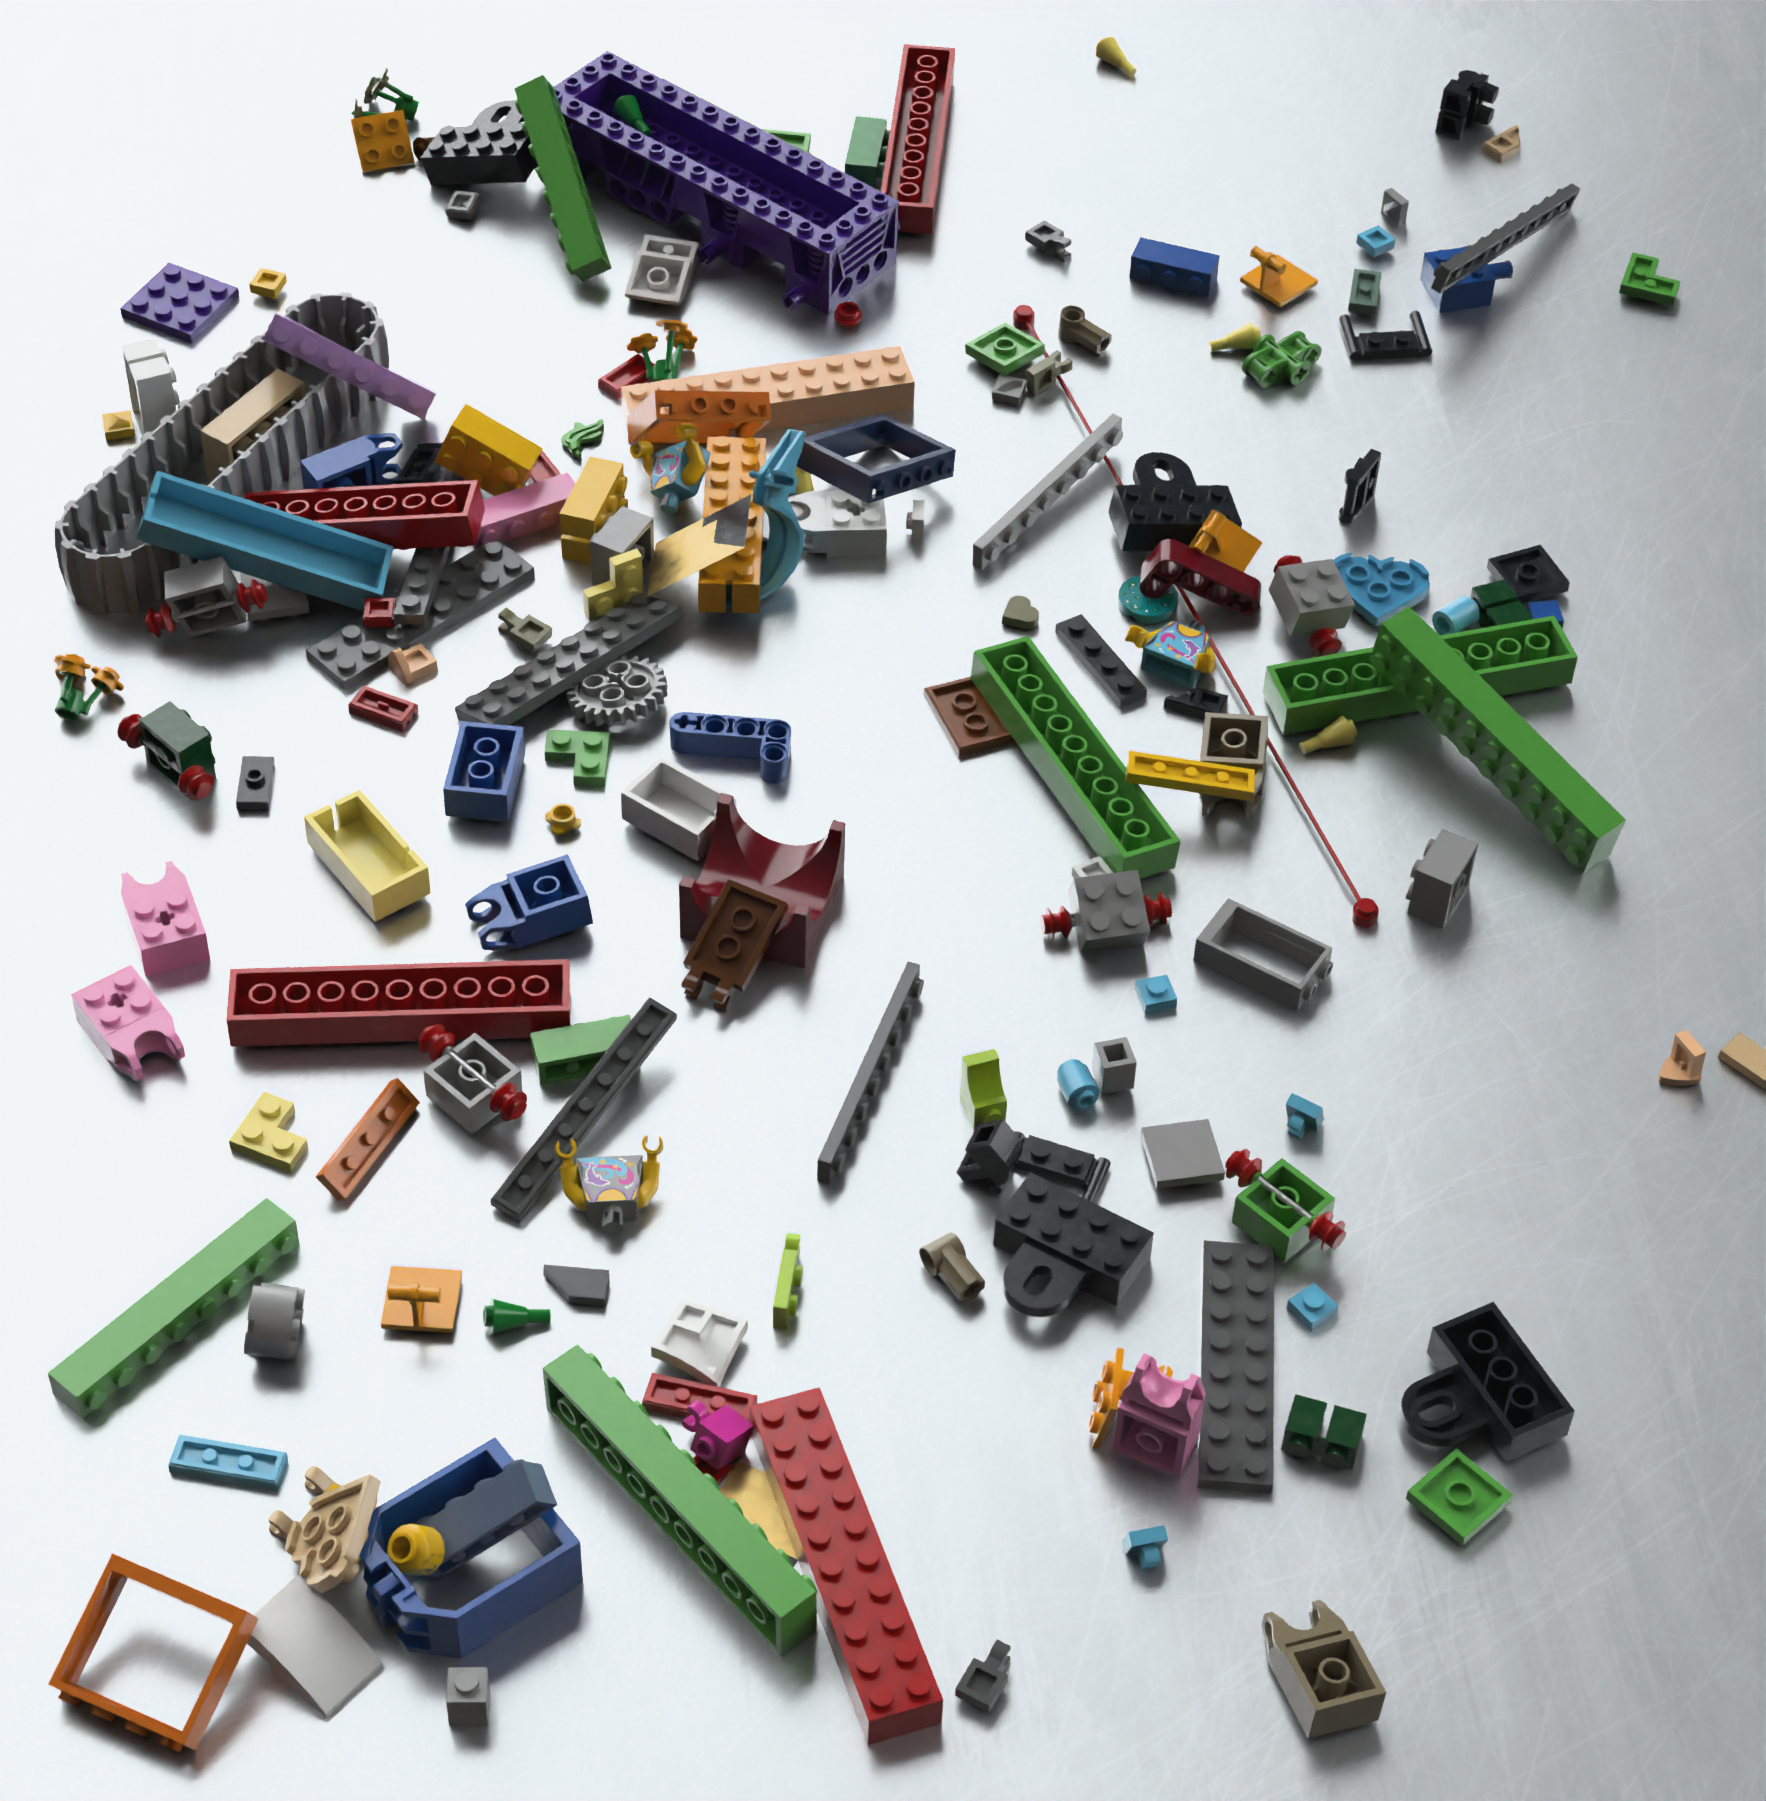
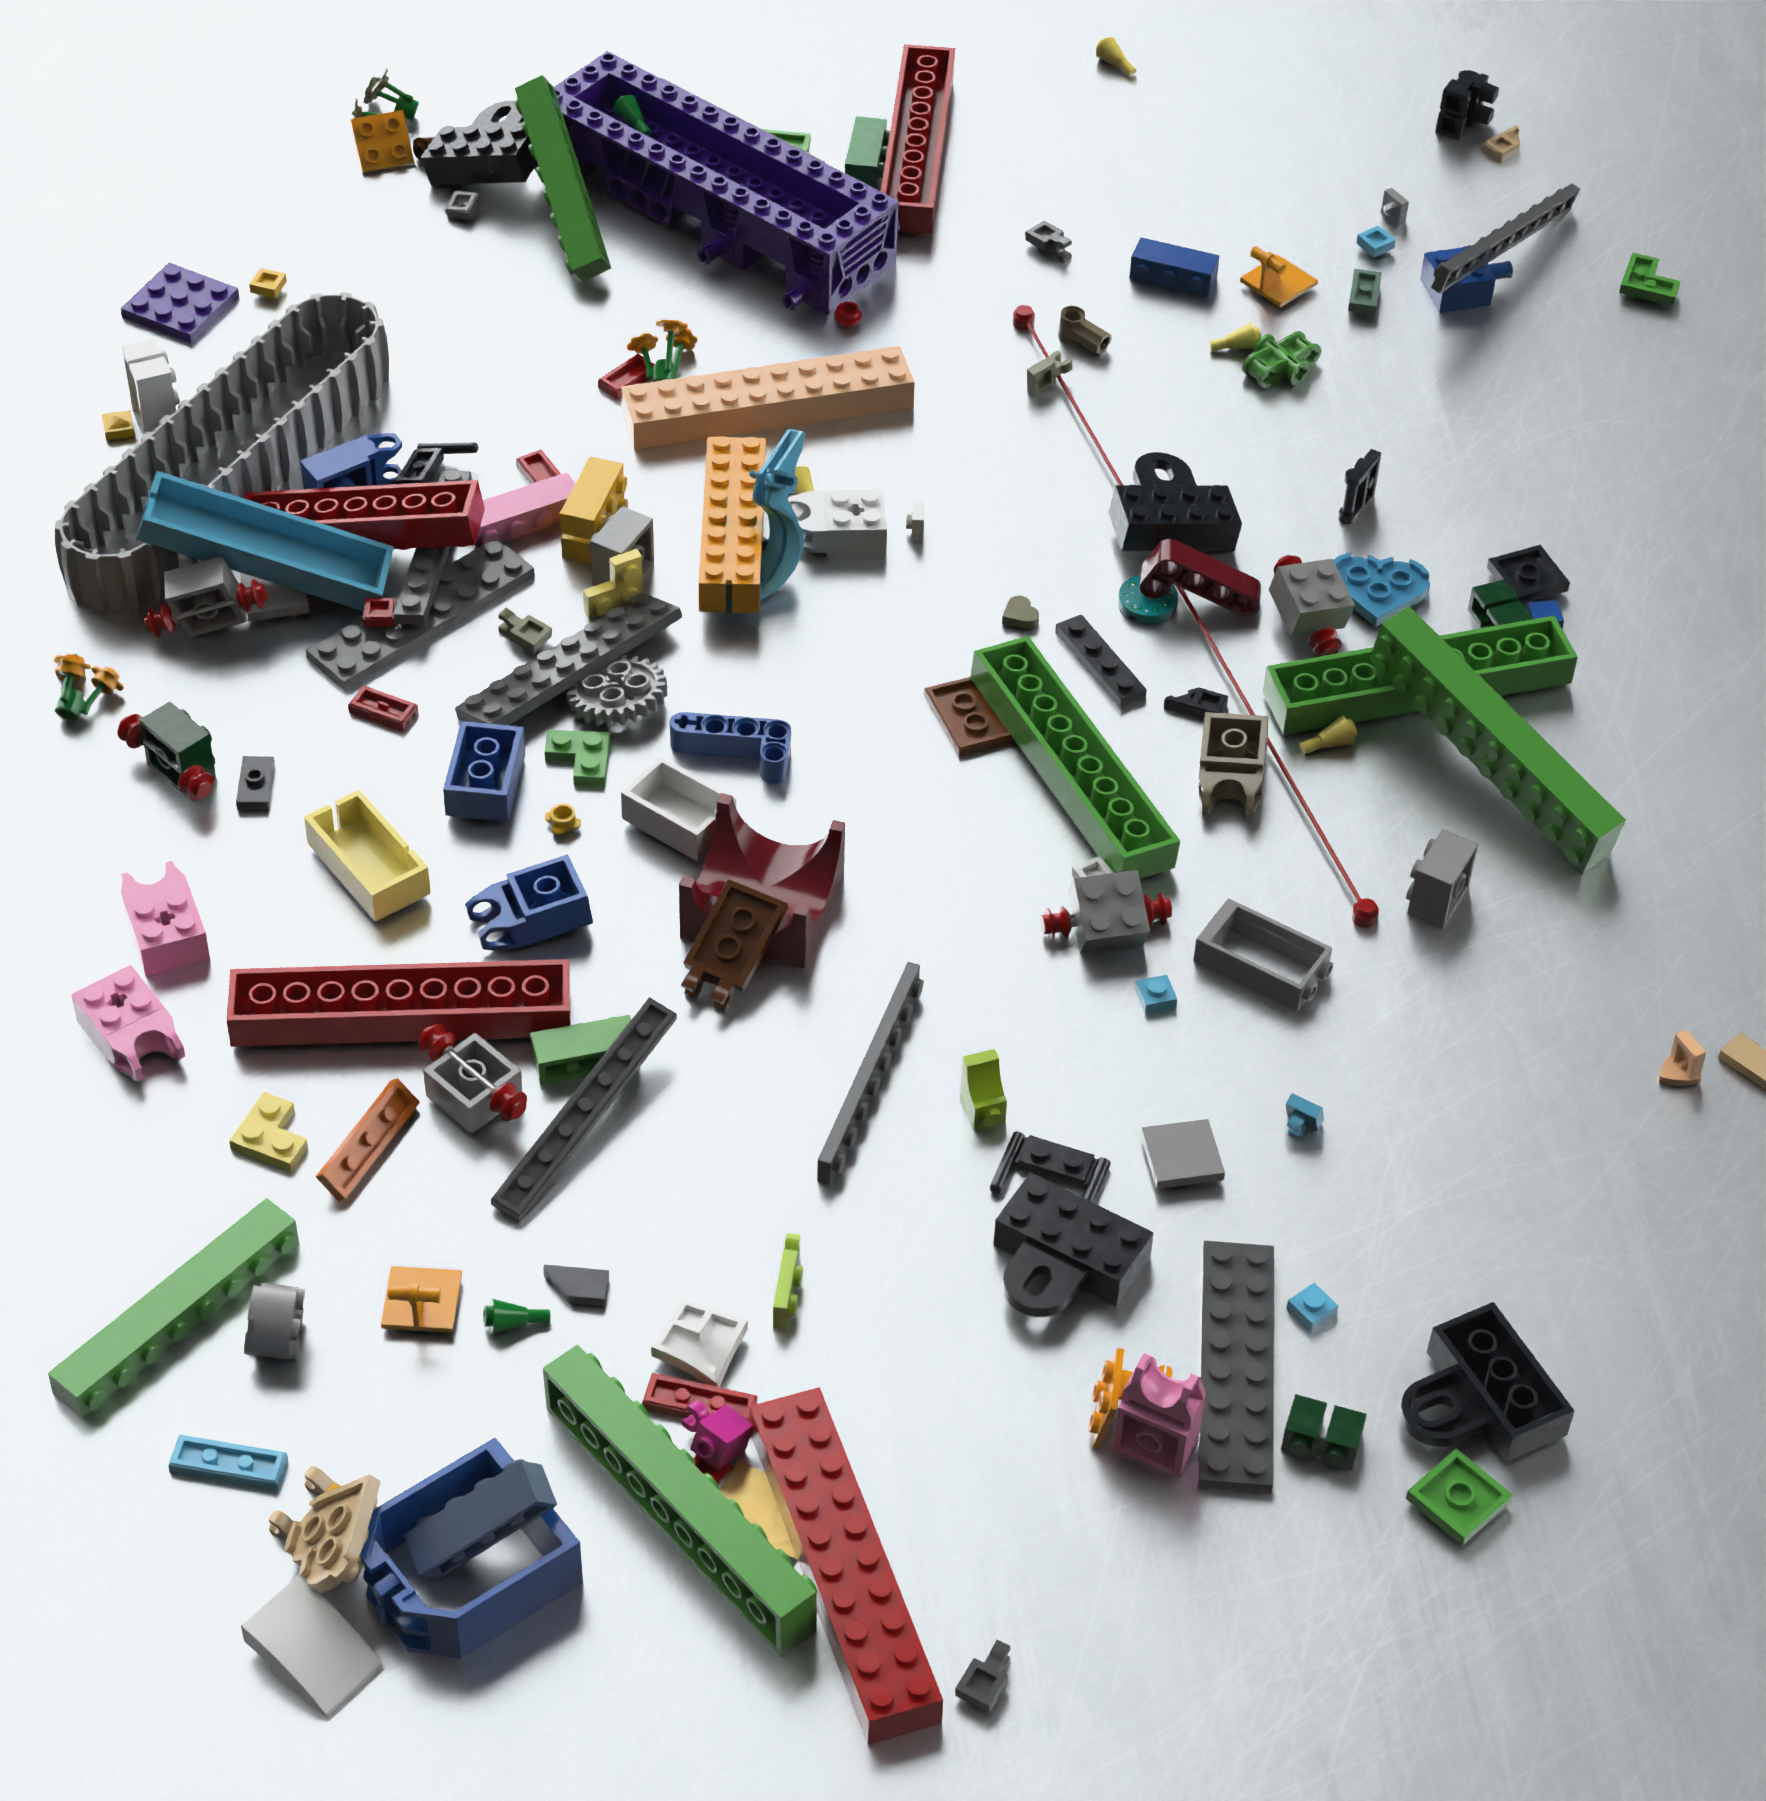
orange window [48,1553,259,1752] -> none
tan brick [200,369,306,479] -> none
lavender arch [263,313,438,420] -> none
yellow head [387,1524,445,1576] -> none
light nougat tile [388,643,438,685] -> none
yellow piece [434,403,543,496] -> none
light grey brick [446,1667,490,1726] -> none
torso [555,1135,664,1235] -> none
bright green piece [561,419,604,458] -> none
white slope [624,234,699,306] -> none
orange window [627,390,771,446] -> none
torso [630,423,711,514] -> none
pearl gold sticker [647,494,752,597] -> none
dark blue window [796,414,956,504] -> none
dark tan piece [919,1232,985,1302] -> none
black brick [956,1119,1022,1186] -> none
bright green plate [965,322,1045,376] -> none
light grey plate [972,413,1123,570] -> none
light grey tile [992,374,1027,405] -> none
medium azure brick [1057,1059,1100,1110] -> none
light grey brick [1091,1037,1137,1094] -> none
medium azure tile [1122,1525,1168,1570] -> none
torso [1124,620,1216,689] -> none
yellow plate [1125,751,1255,801] -> none
light orange plate [1189,509,1263,572] -> none
bright green brick [1225,1149,1346,1263] -> none
dark tan brick [1261,1600,1386,1739] -> none
black plate [1339,311,1432,360] -> none
medium azure brick [1432,596,1480,635] -> none

